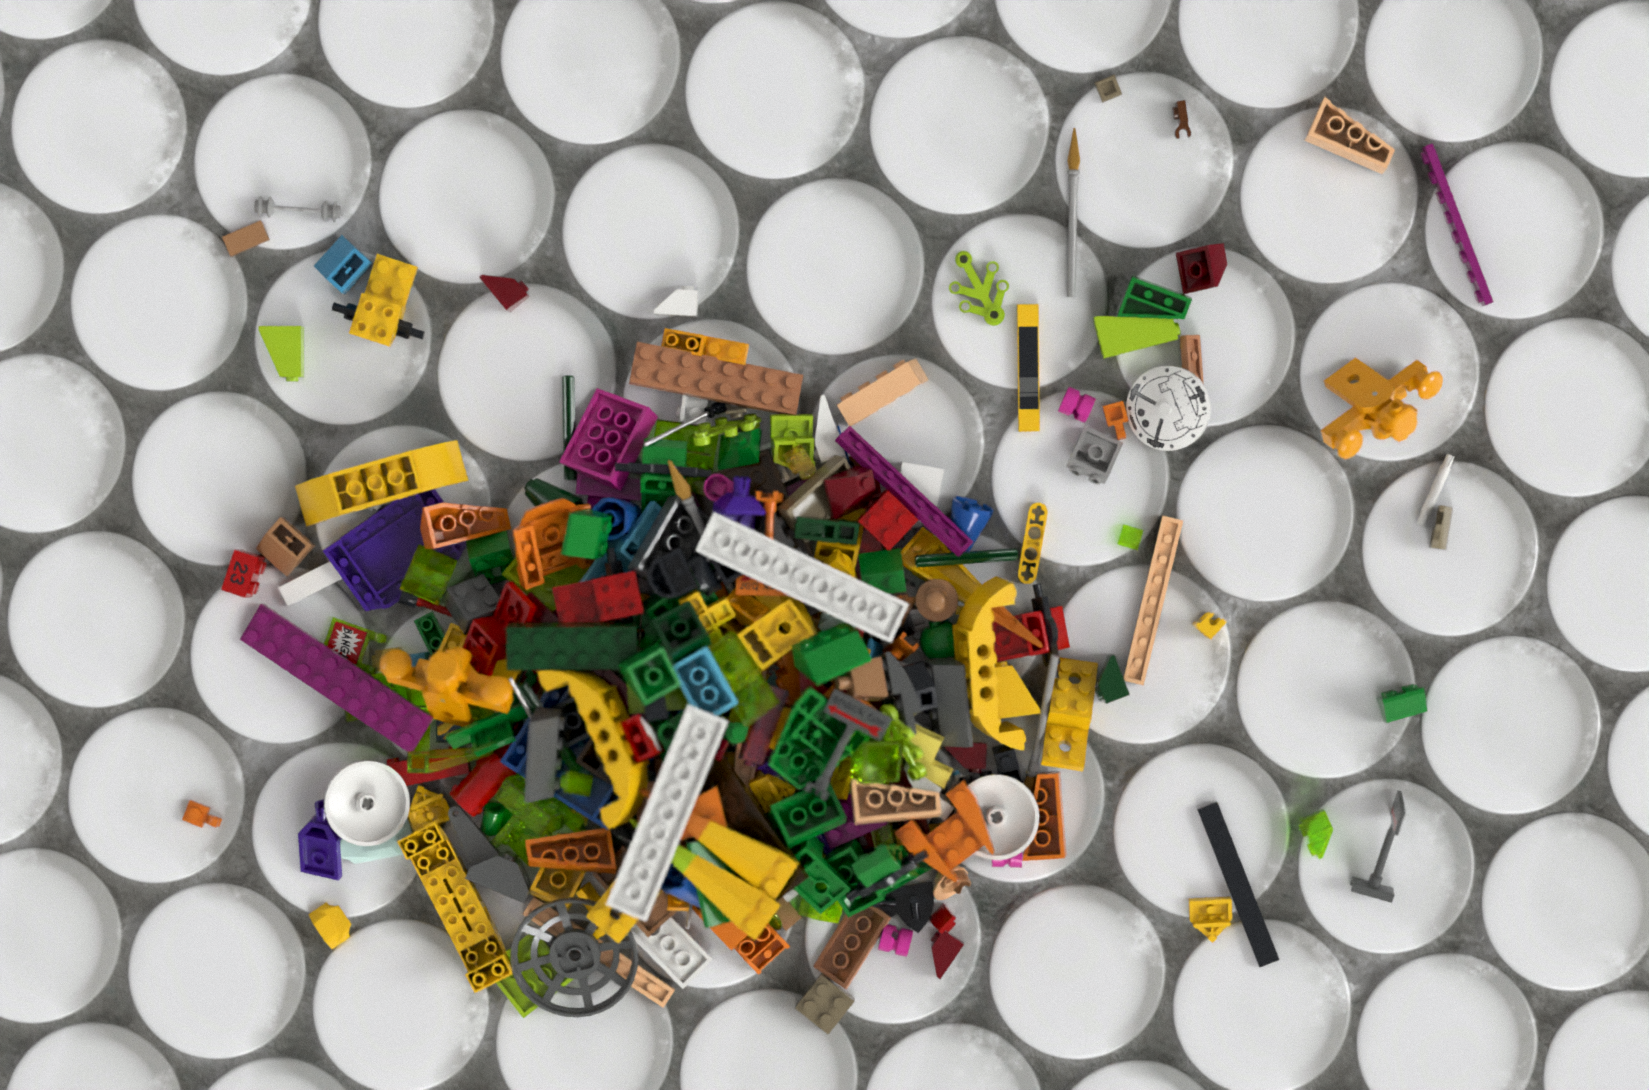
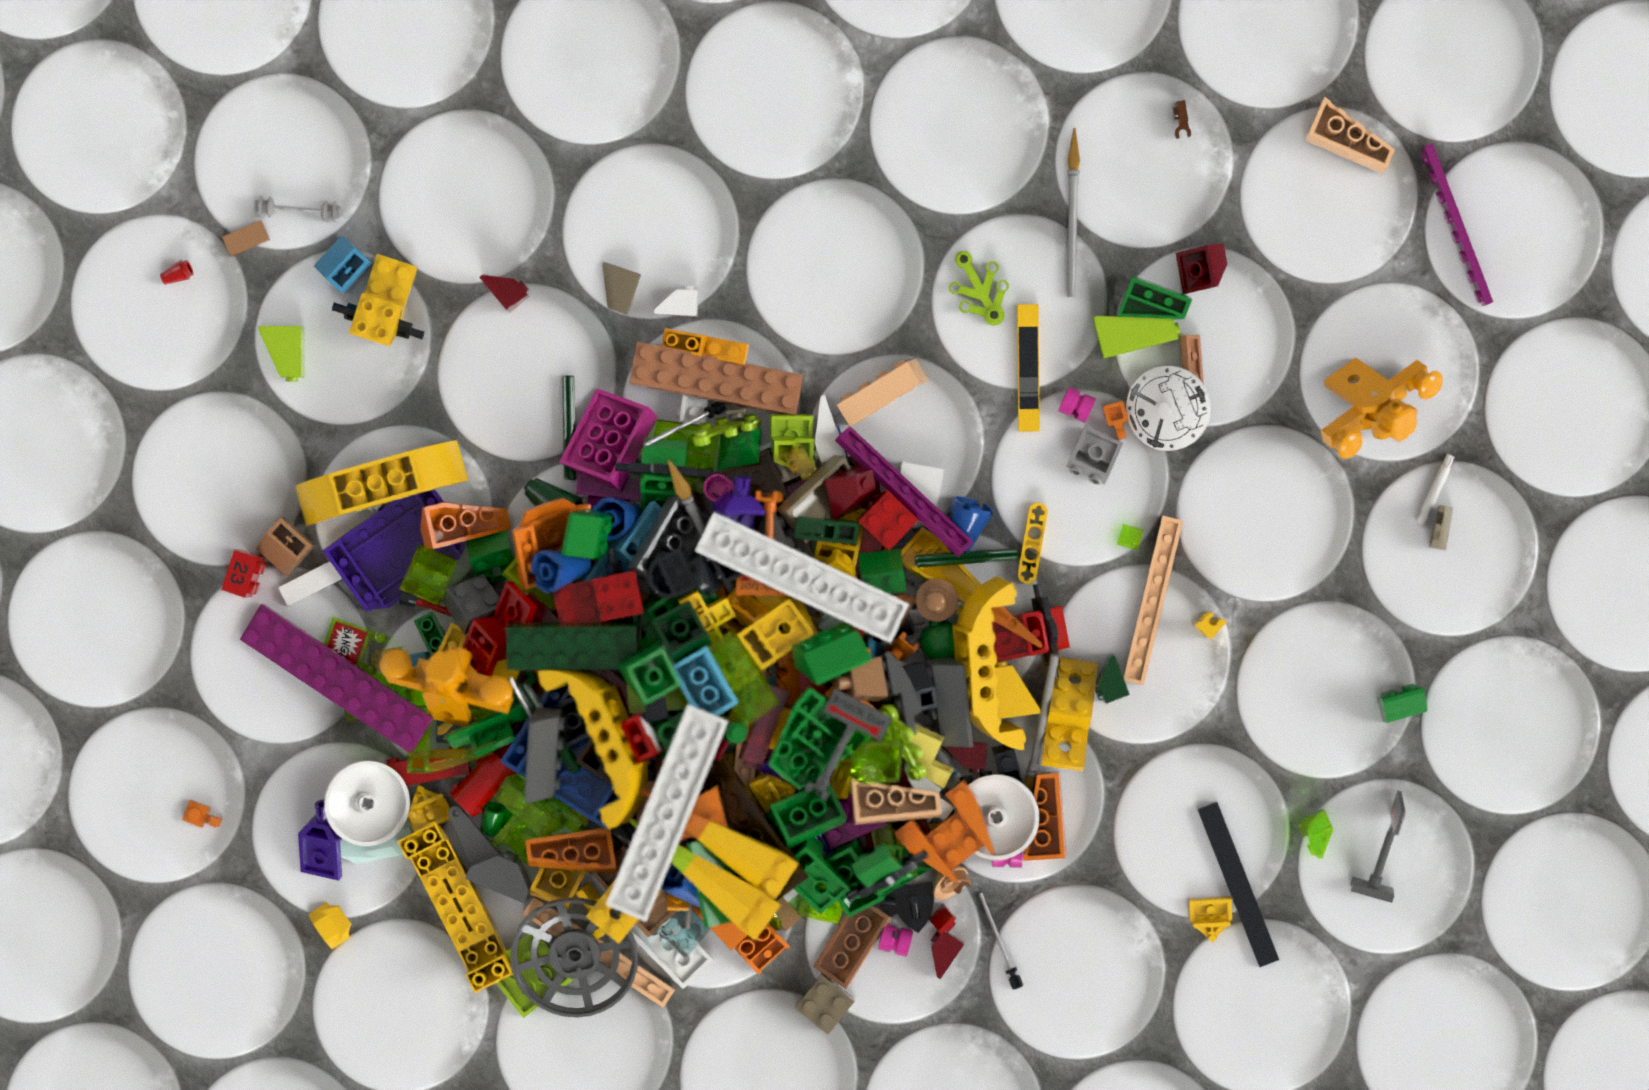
clear neon green slope [560,770,593,798] -> none
dark tan tile [1094,75,1122,103] -> none
none -> red cone [160,260,194,285]
none -> blue cone [531,550,591,593]
none -> dark tan slope [602,262,641,315]
none -> clear light blue plate [658,910,710,958]
none -> flat silver piece [979,893,1023,990]

